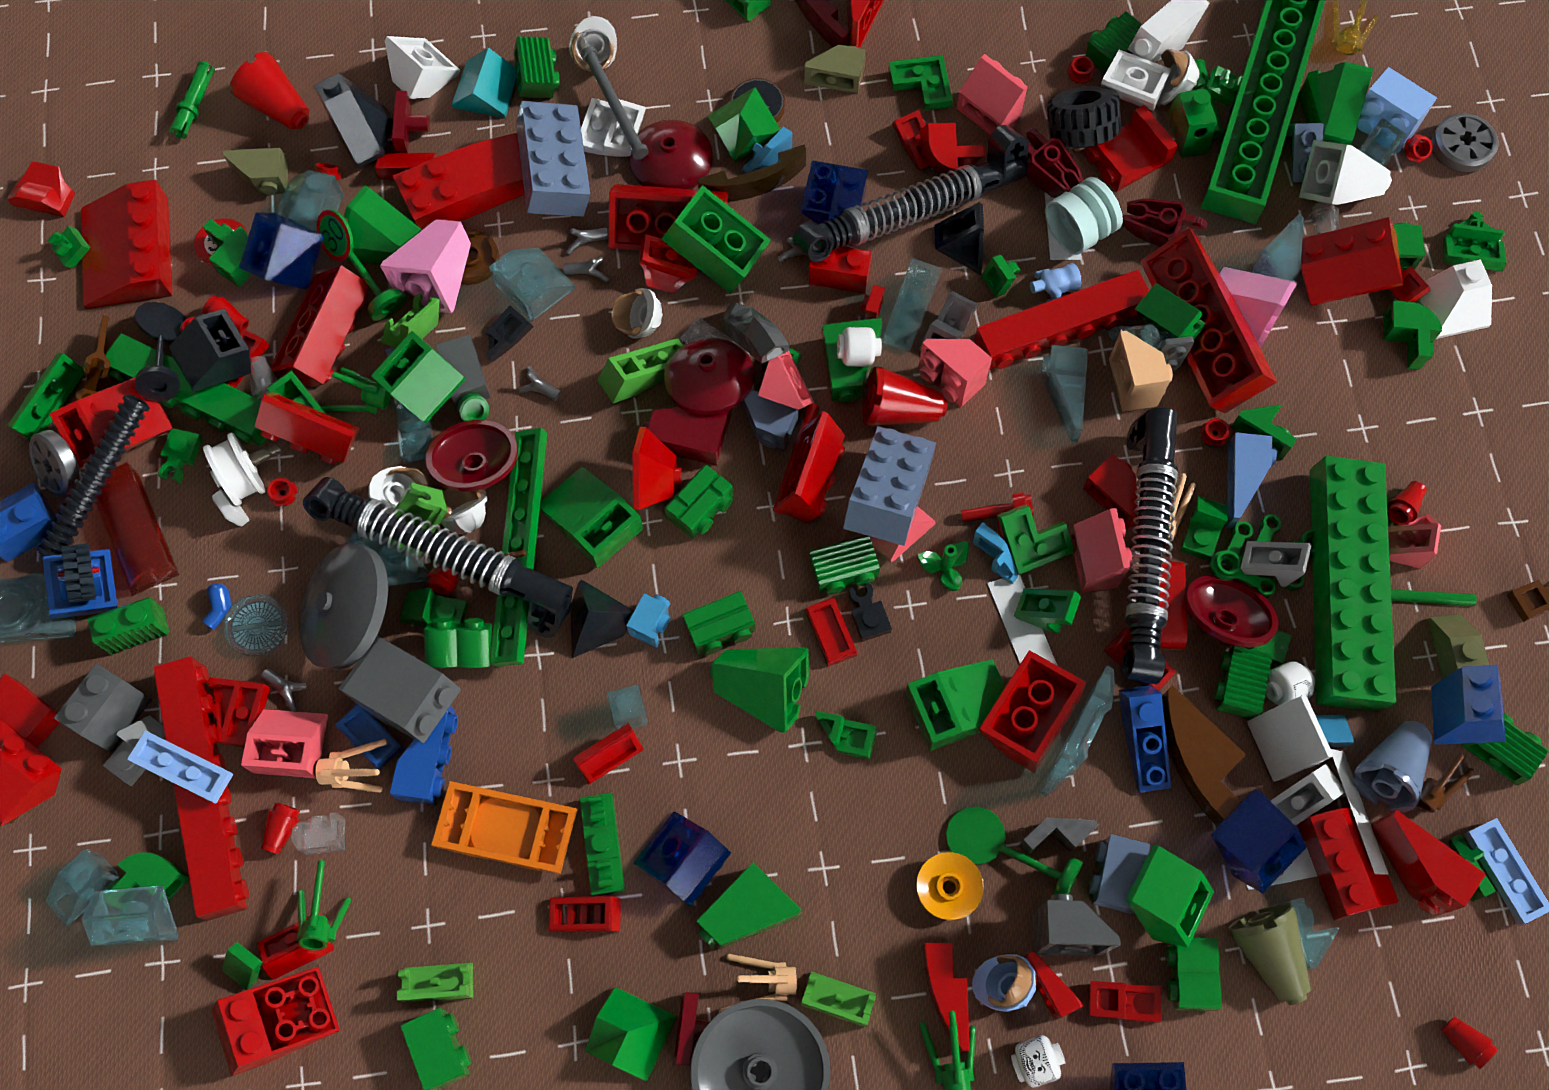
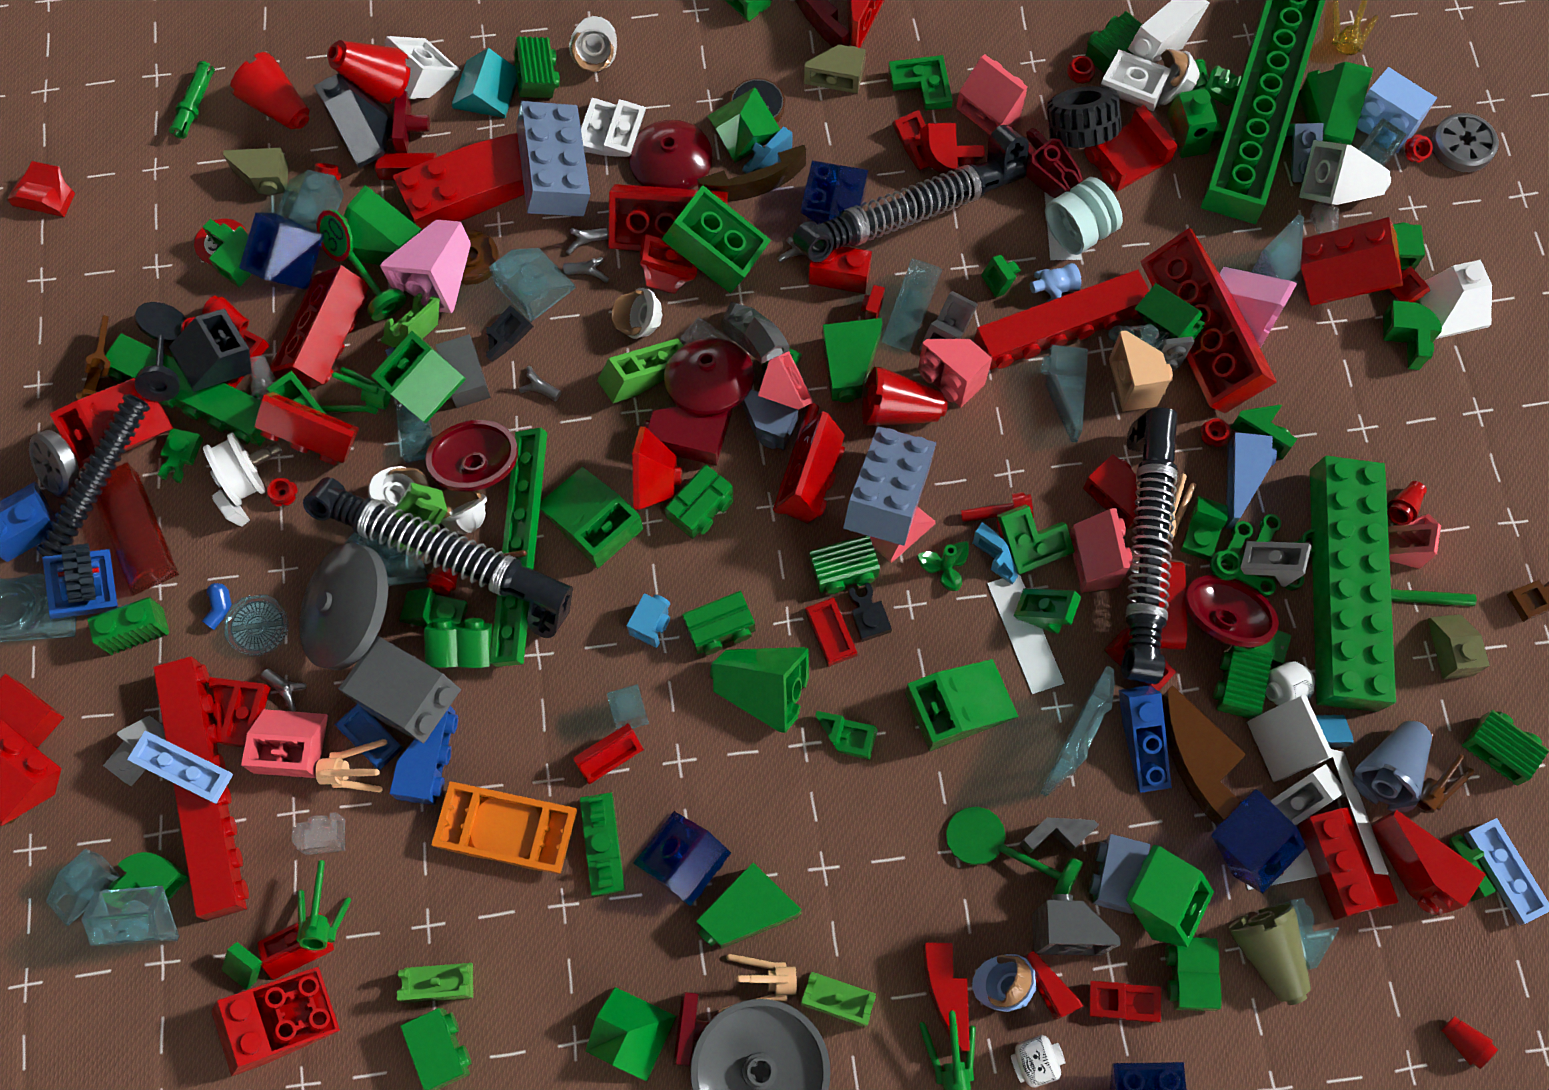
green plate [7,352,85,441] -> none
green tile [47,226,91,268] -> none
dark grey slope [54,663,152,753] -> none
red slope [81,179,172,309] -> none
red cone [261,802,300,854] -> none
green tile [457,393,489,421] -> none
red slope [548,896,621,932] -> none
black slope [570,579,634,658] -> none
dark grey bar [580,46,649,160] -> none
white head [837,327,882,367] -> none
light orange dish [916,852,984,920] -> none
black slope [934,202,984,275] -> none
red slope [979,650,1086,773] -> none
dark red hinge [1122,198,1207,247] -> none
blue slope [1431,664,1506,745] -> none
green slope [1443,211,1507,272] -> none
none -> red cone [327,40,410,104]

